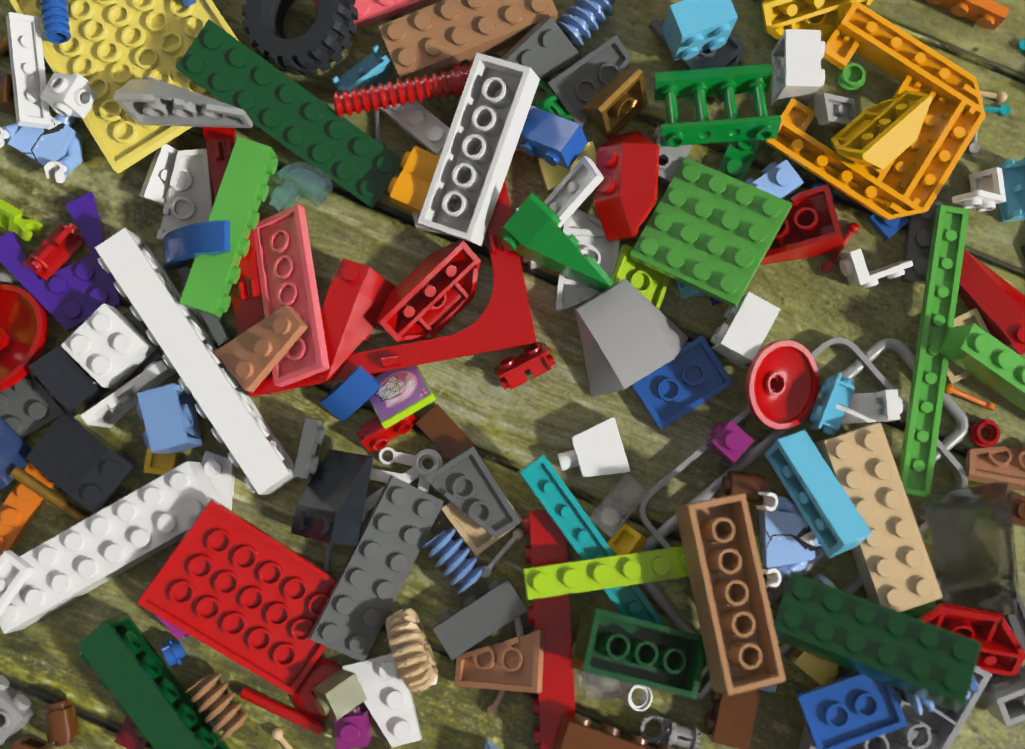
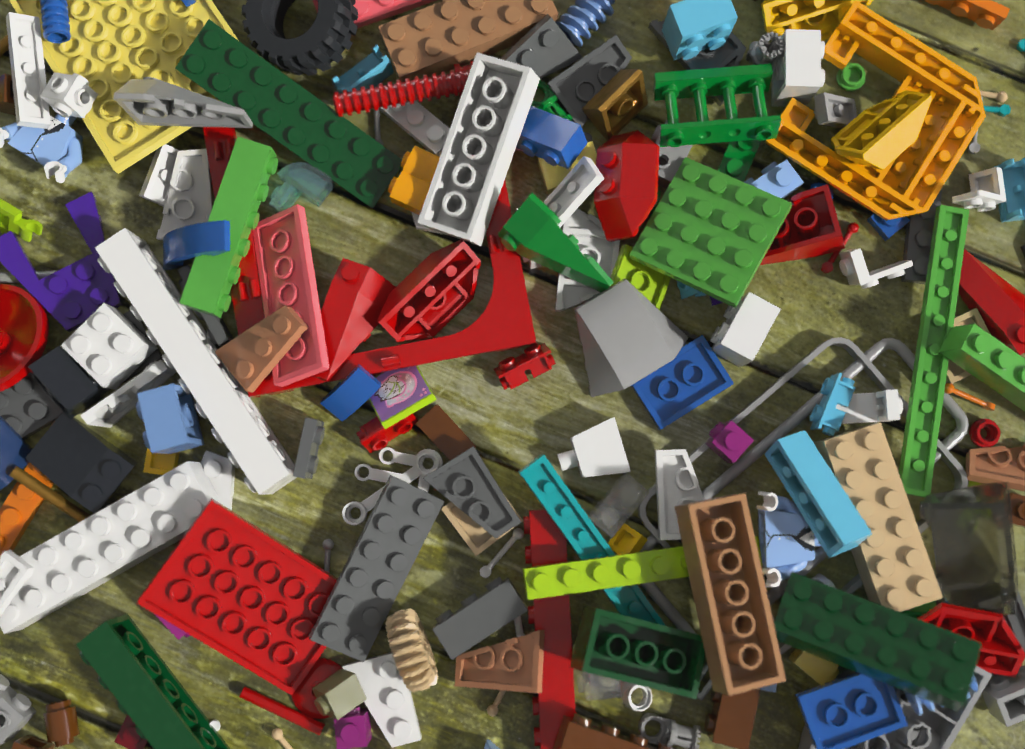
red hinge [23,223,86,282] -> none
blue plate [160,637,186,666] -> none
medium nougat piece [185,672,249,742] -> none
black slope [291,449,373,546] -> none
medium blue piece [422,528,485,595] -> none
reddish brown brick [721,471,767,503] -> none
red dish [746,340,819,430] -> none
none -> white wing [654,449,704,540]
none -> light grey connector [746,32,785,65]

